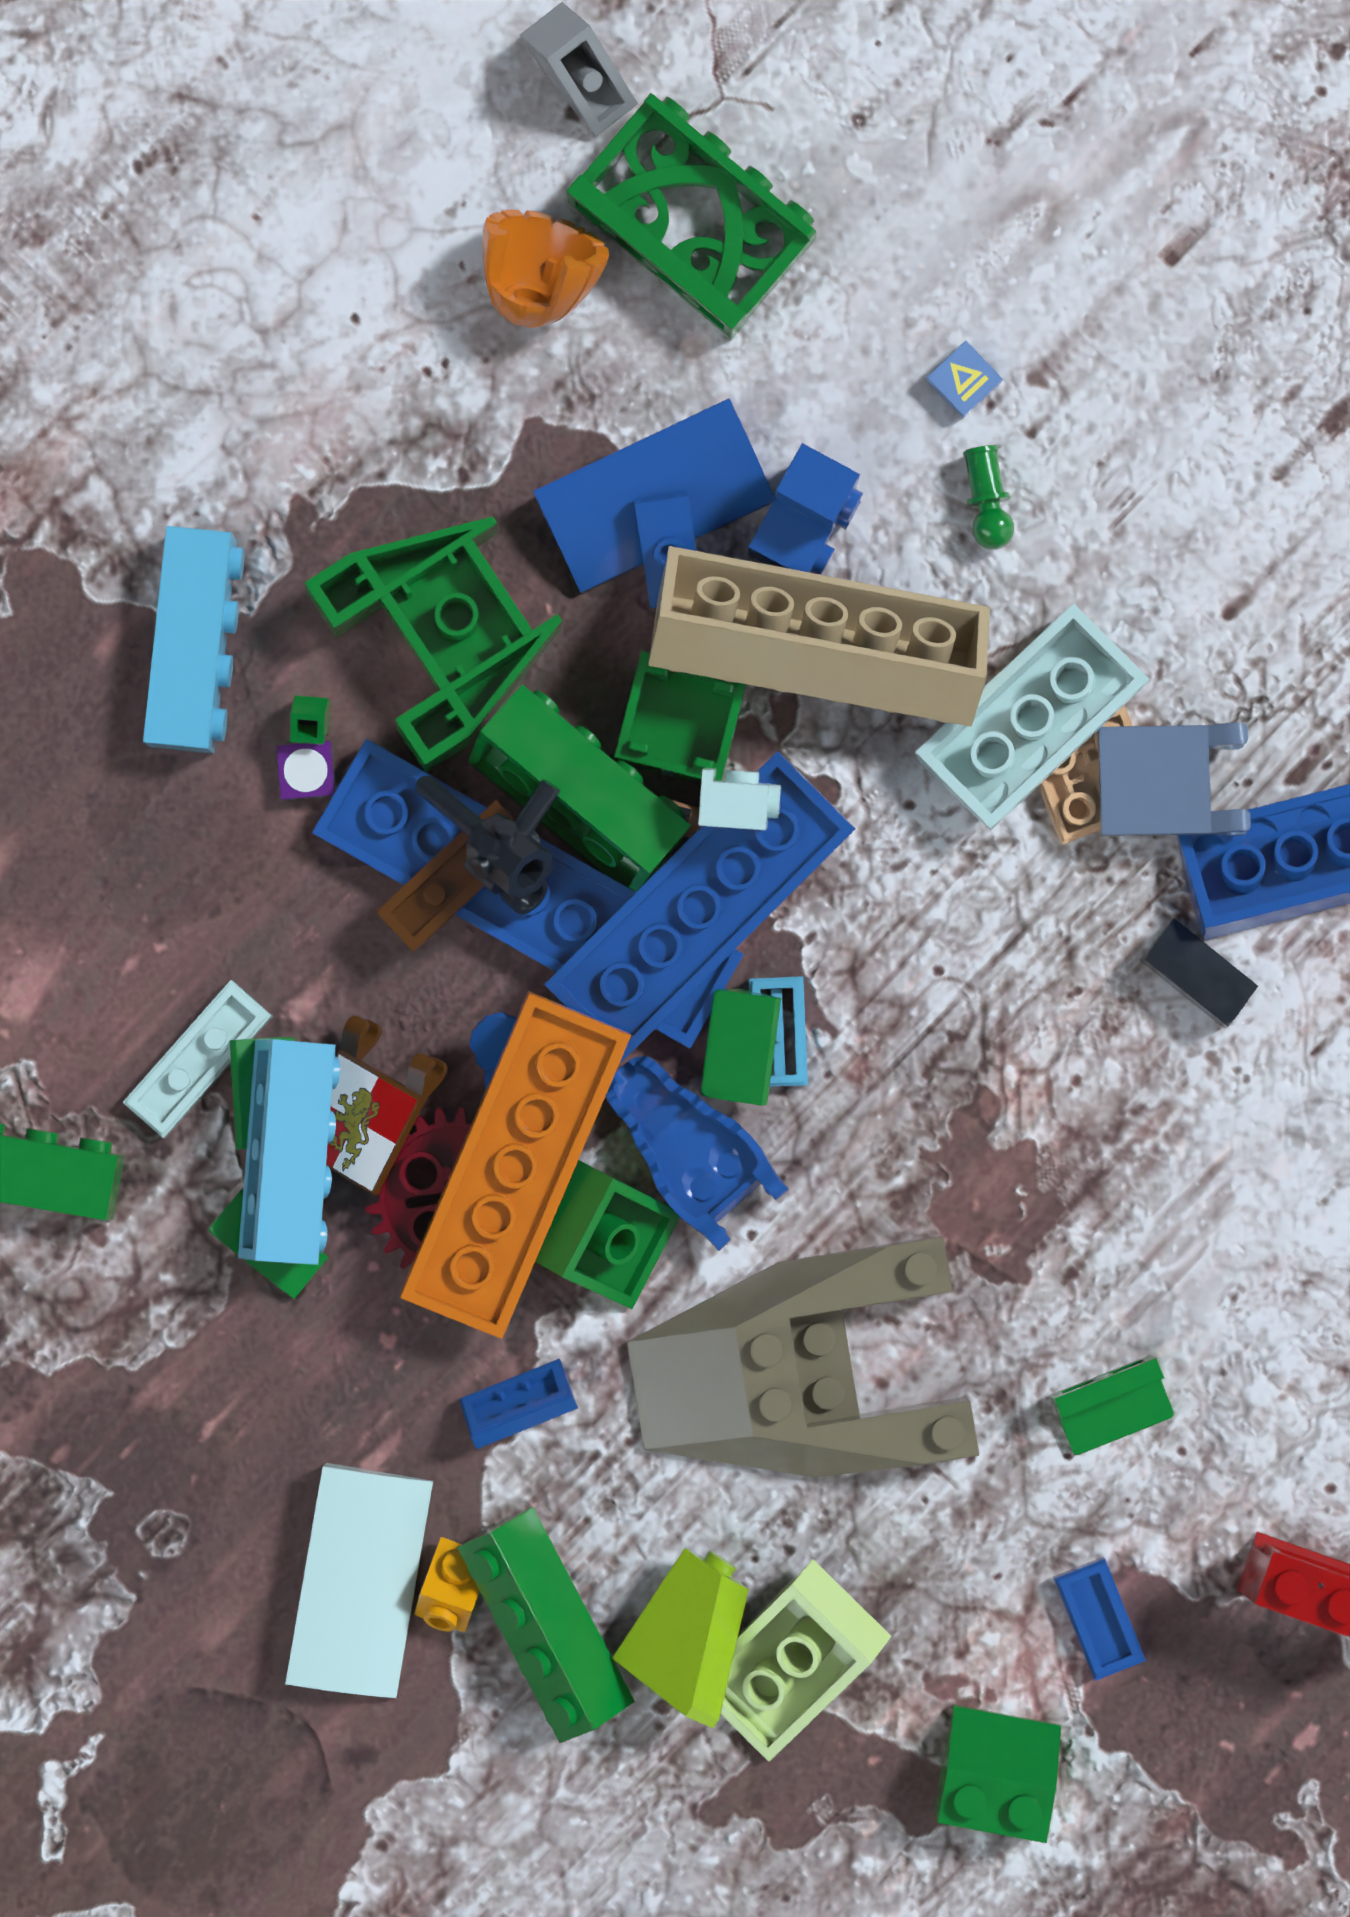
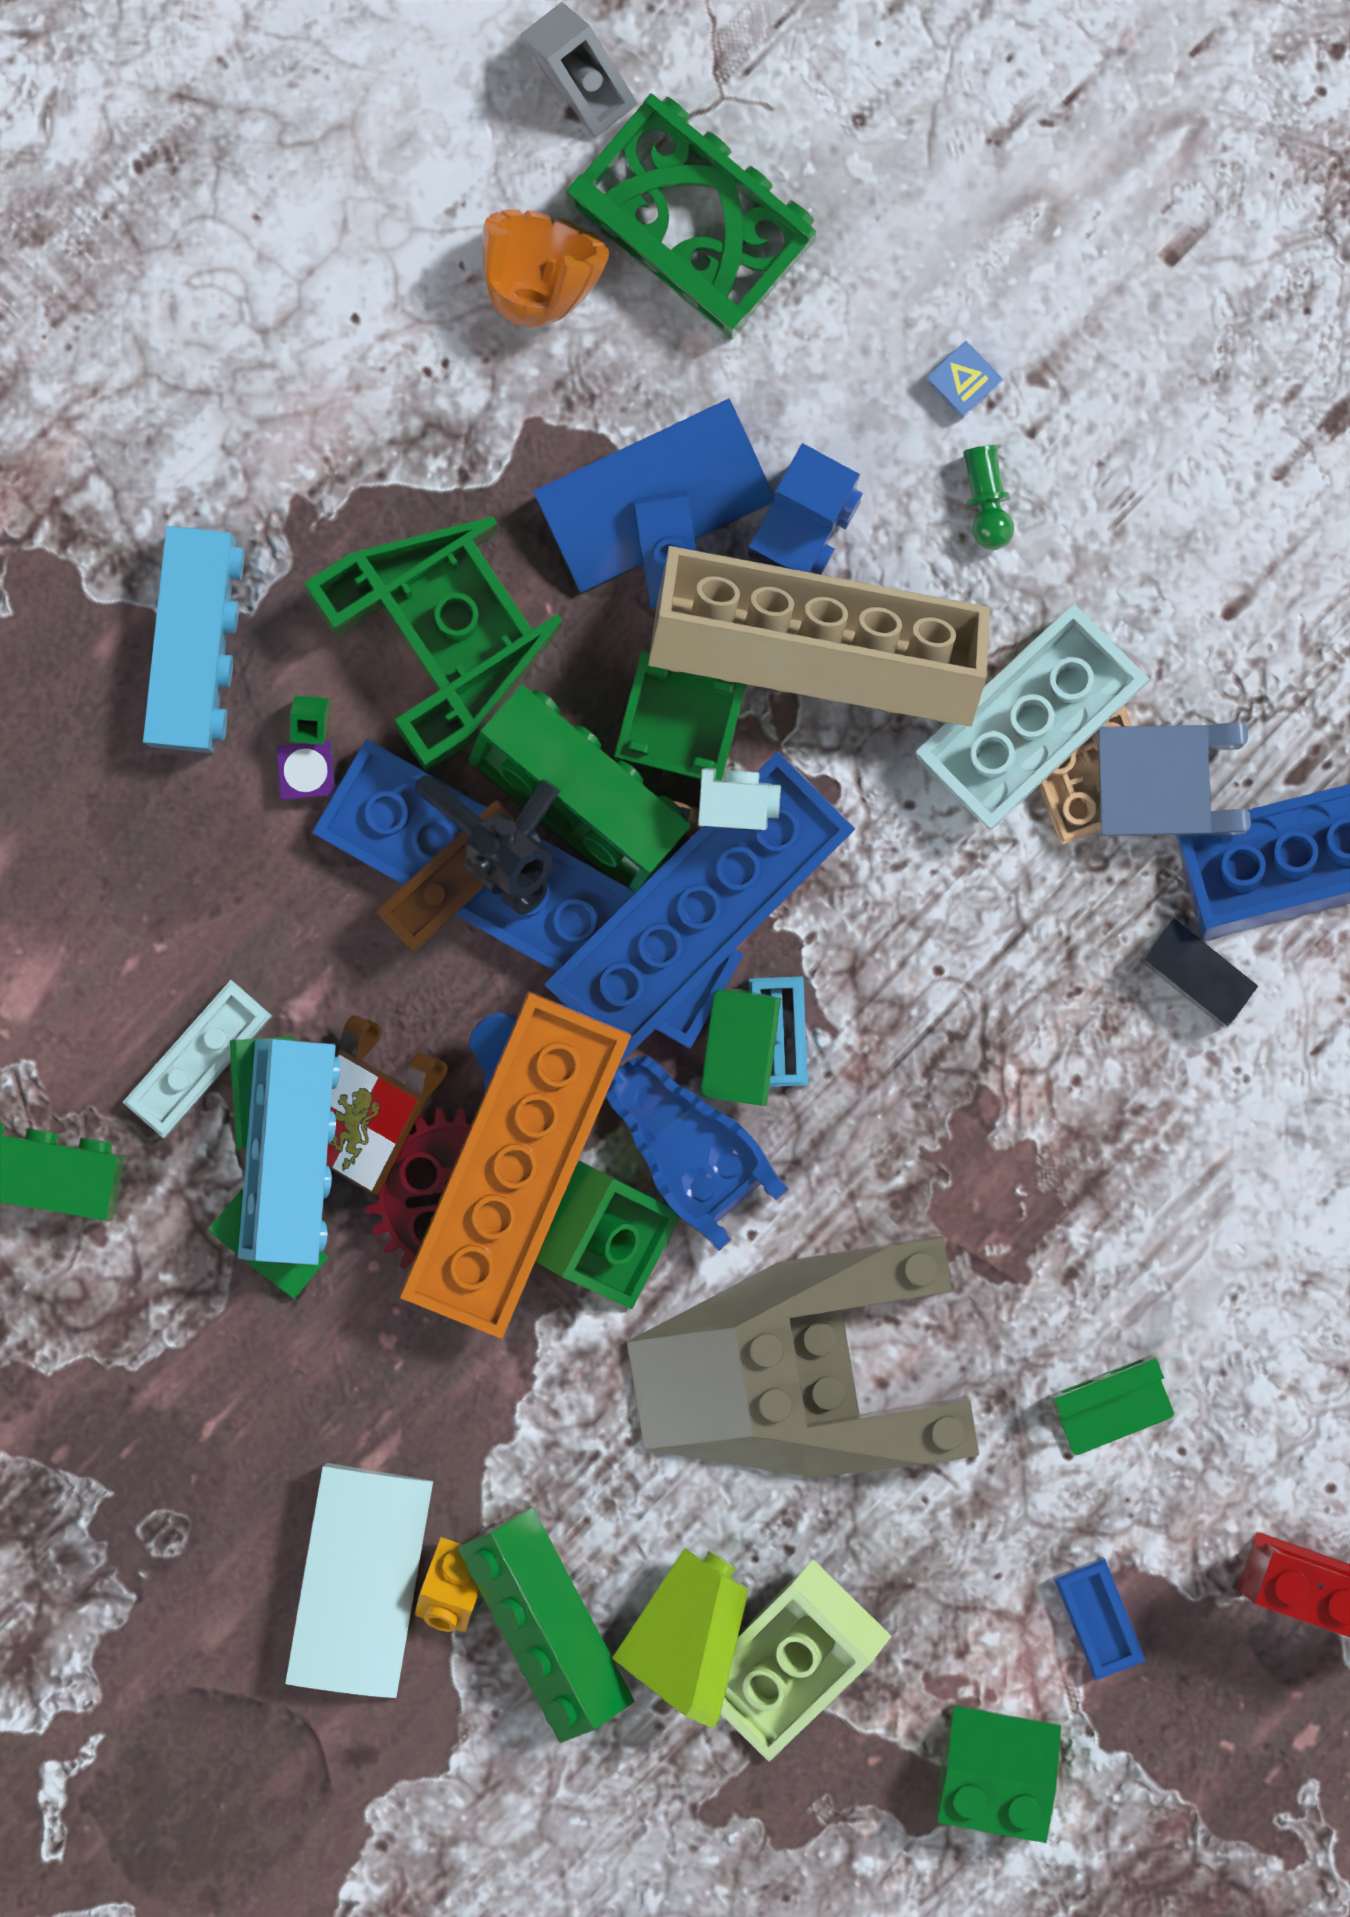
blue plate [459,1358,578,1449] -> none

